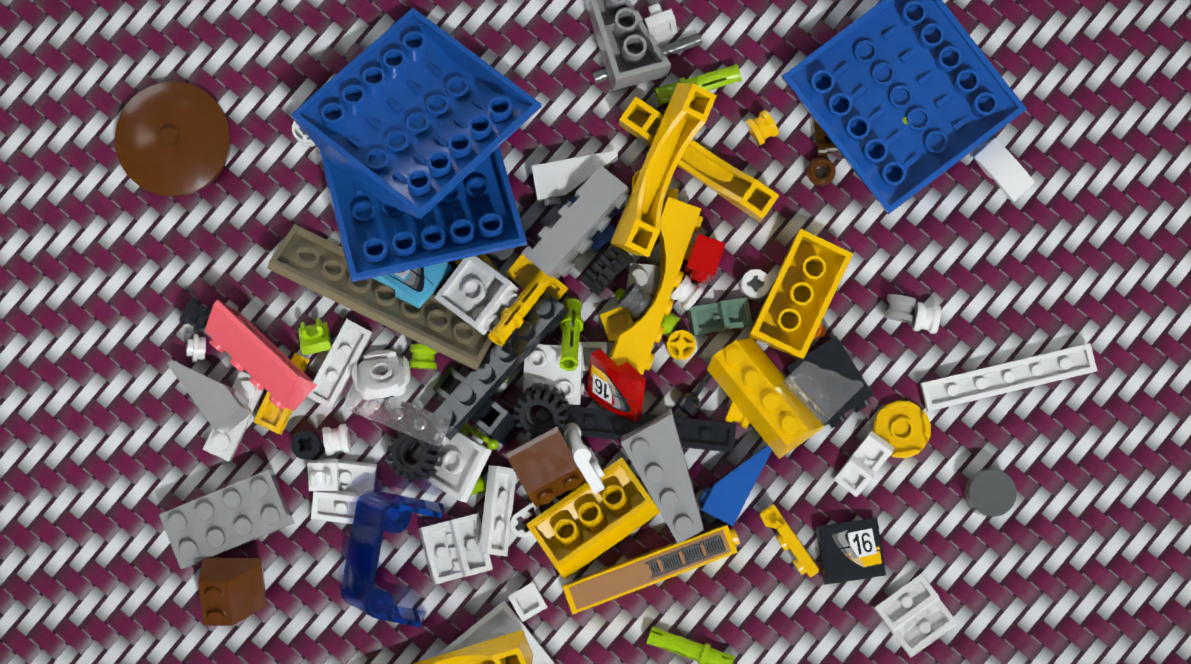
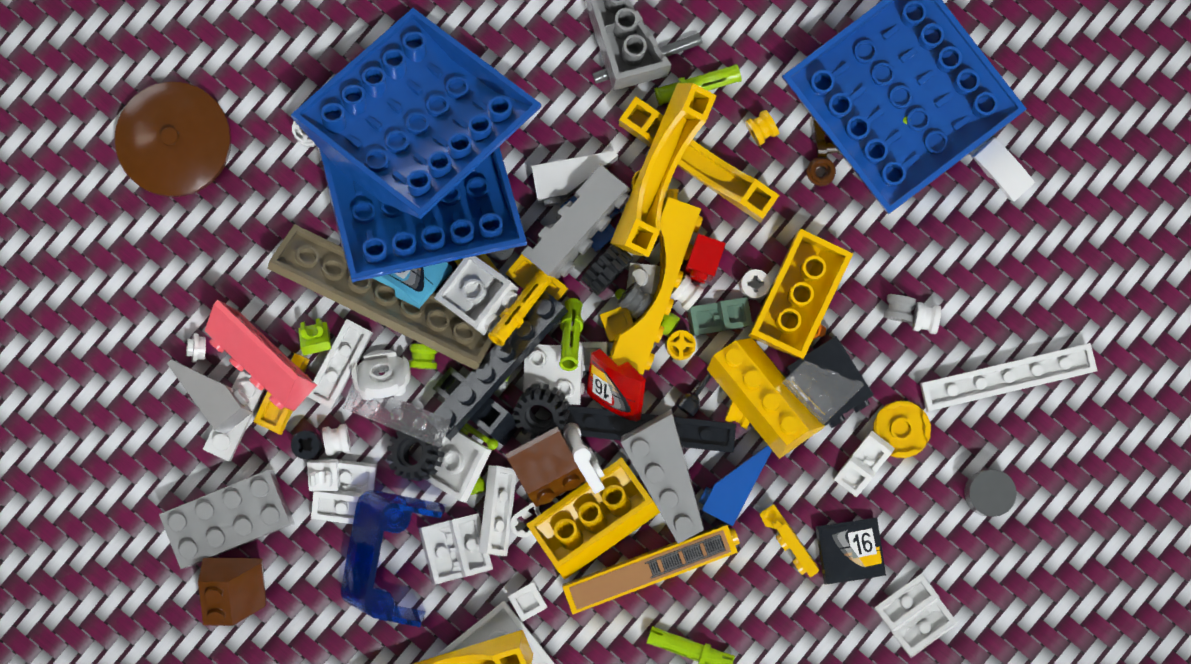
black wheel [179,297,212,334] -> none
white tile [644,3,678,40] -> none

